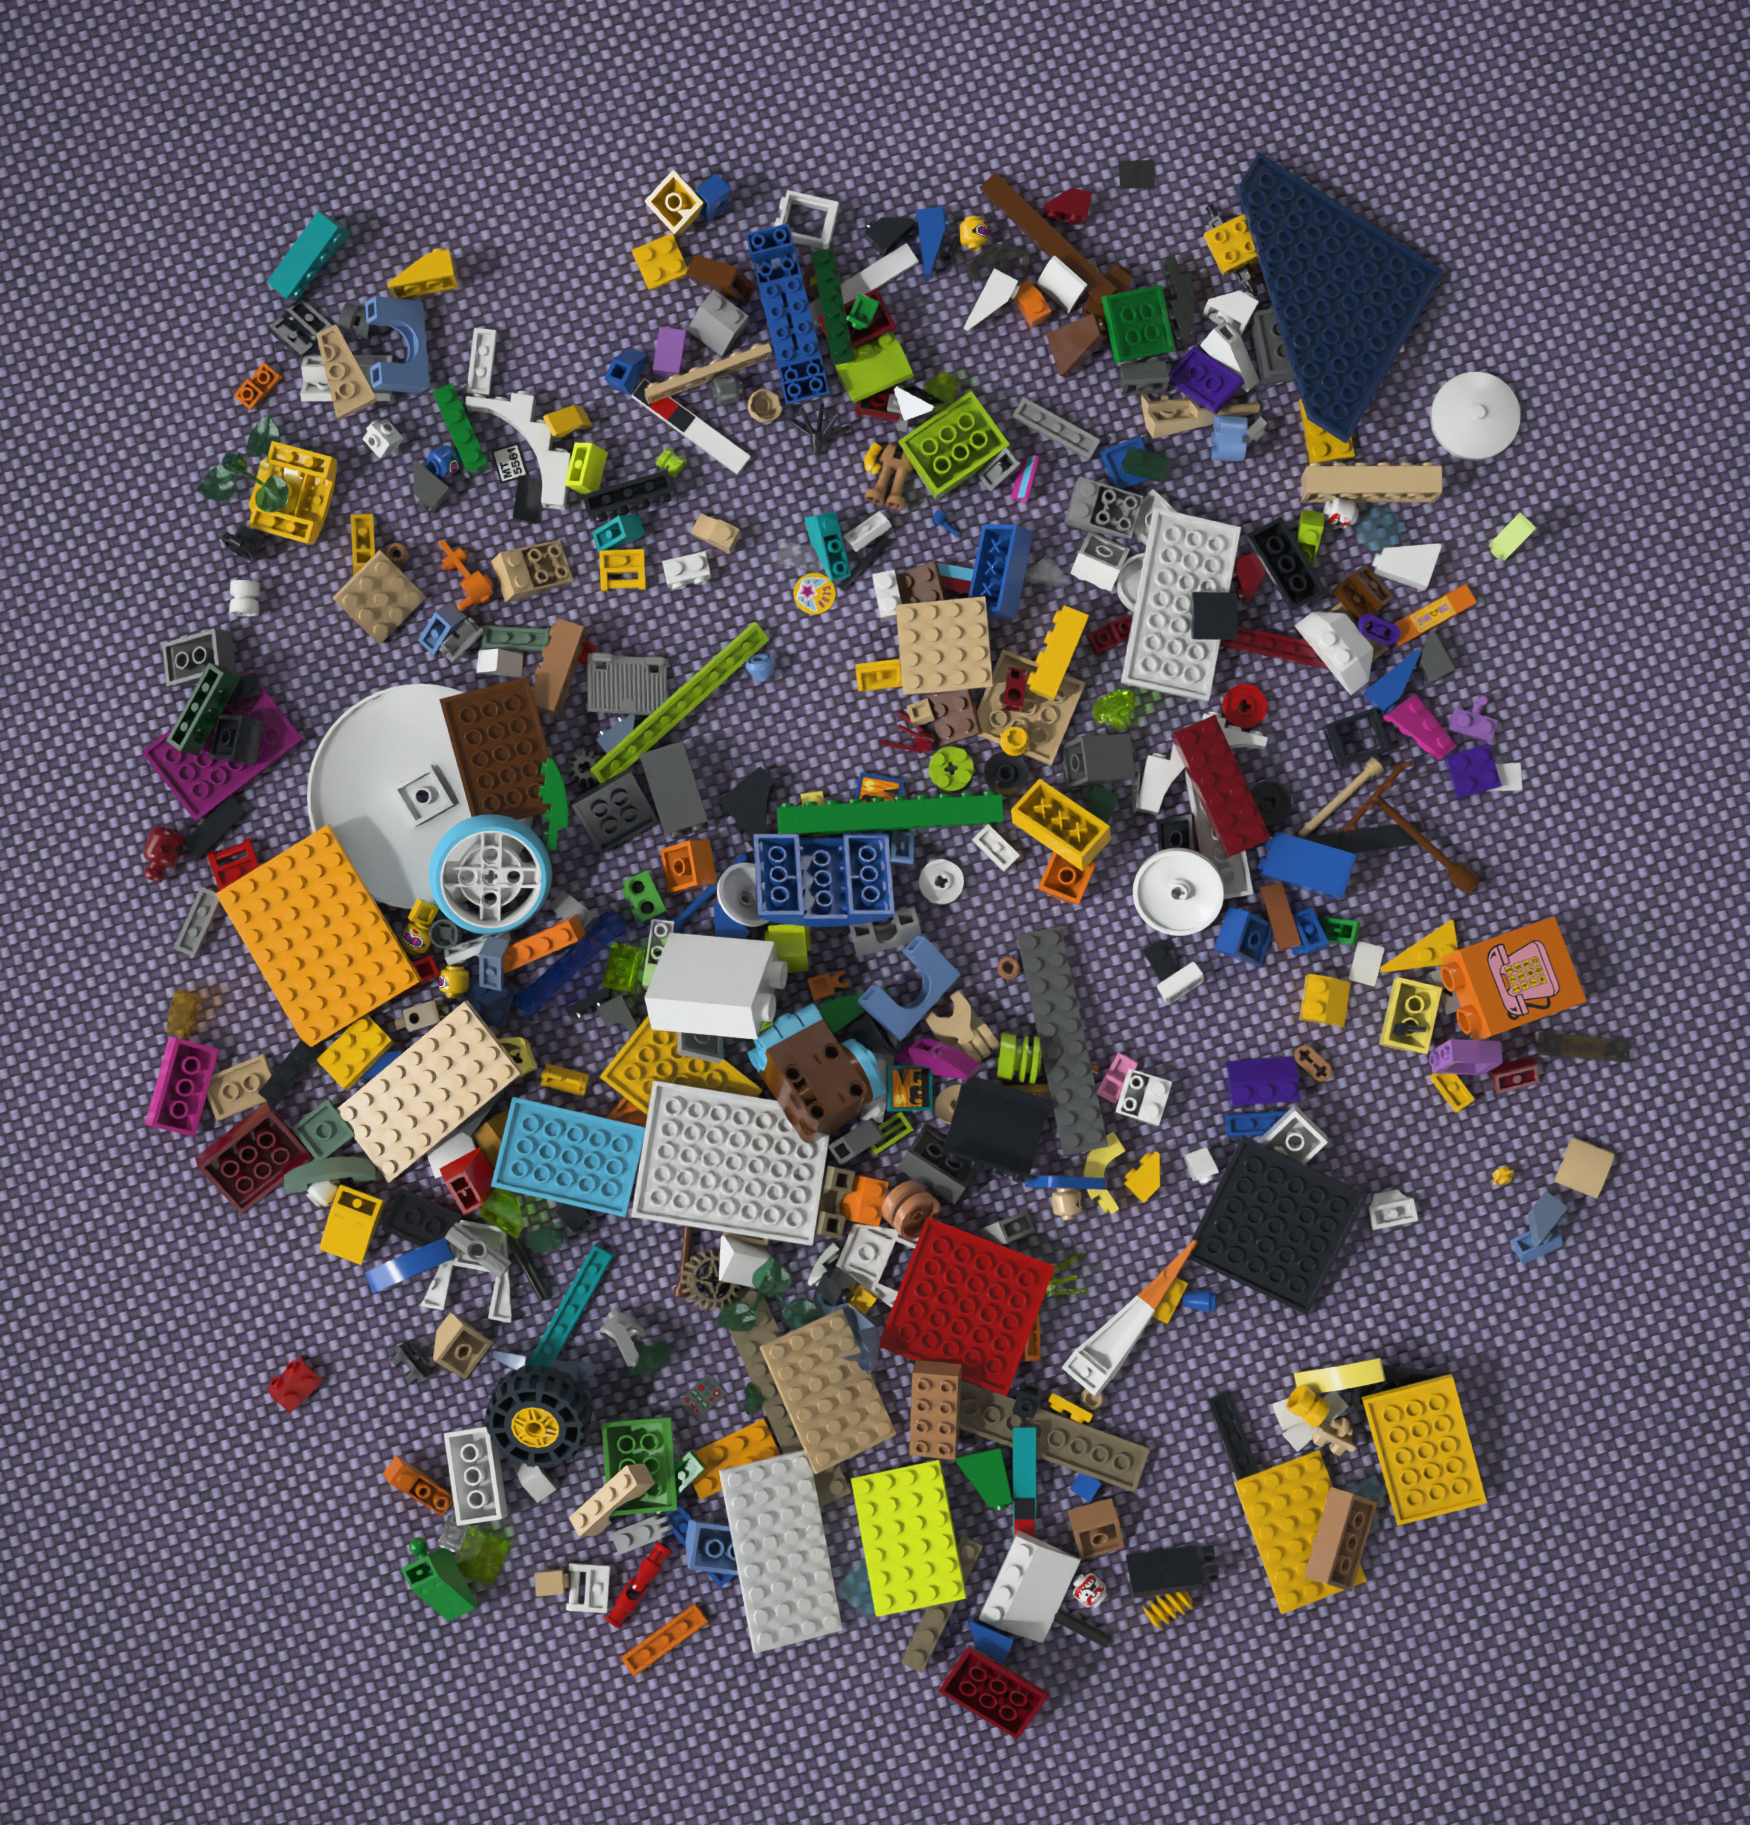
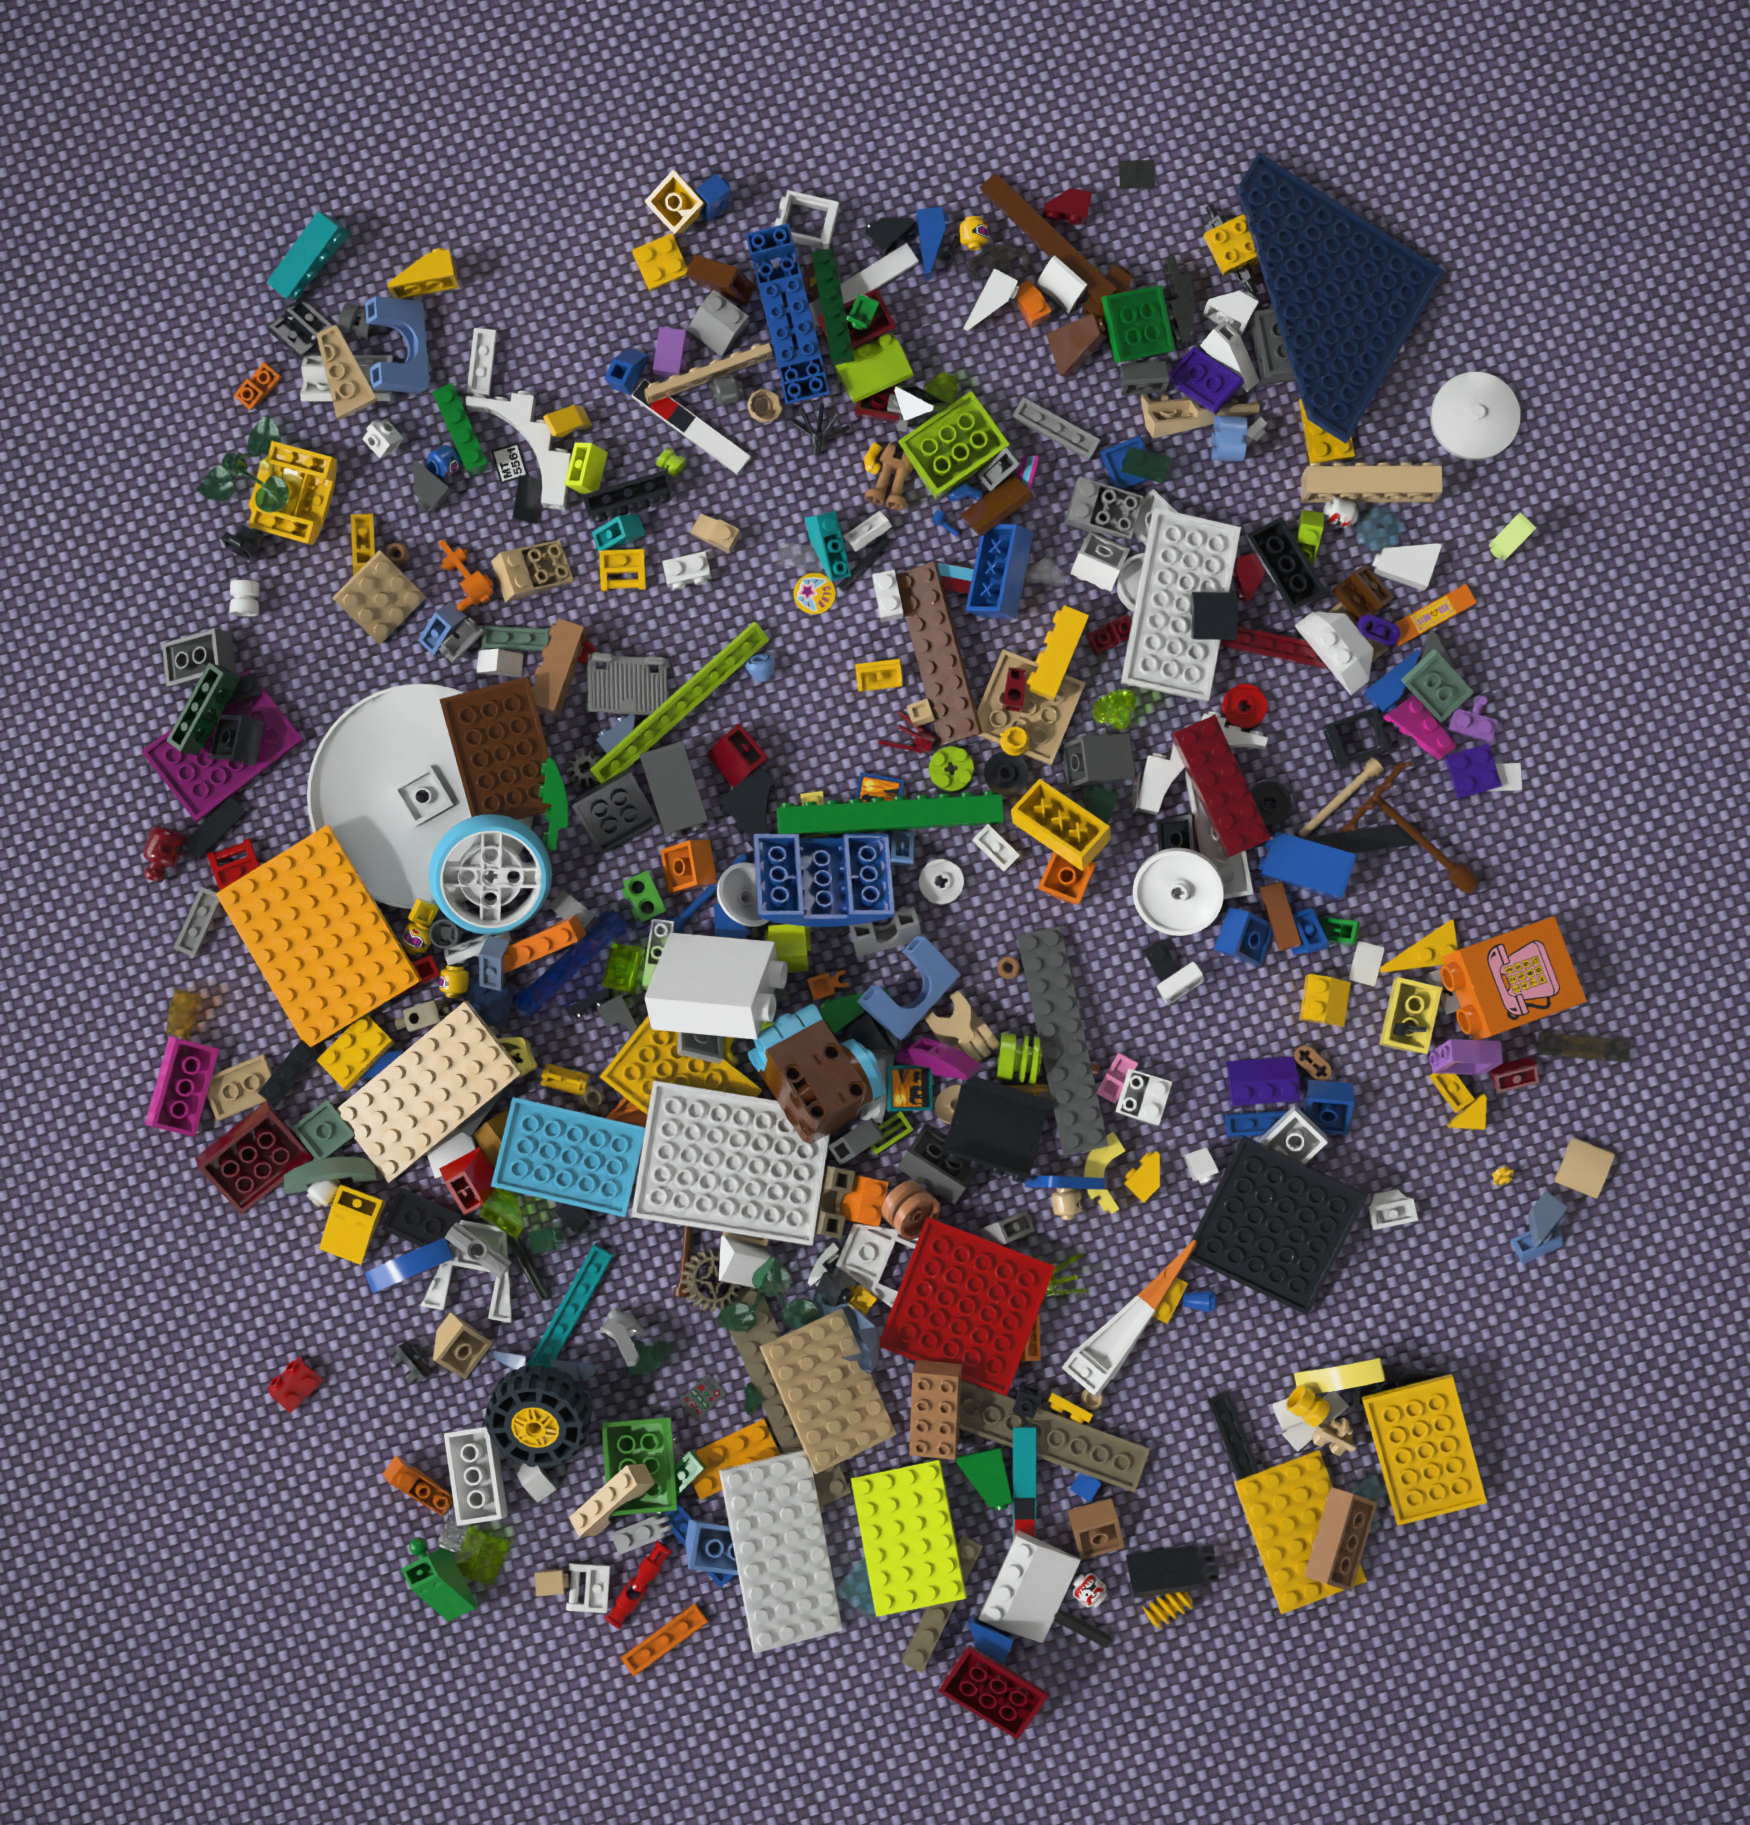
tan plate [896,596,993,695] -> none
none -> dark tan plate [578,1085,605,1112]
none -> dark red slope [706,723,769,788]
none -> yellow arm [723,1036,738,1067]
none -> blue arm [948,483,983,502]
none -> reddish brown tile [960,475,1034,537]
none -> blue slope [1303,1080,1354,1135]
none -> sand green plate [1401,649,1474,723]
none -> yellow slope [1446,1094,1487,1130]

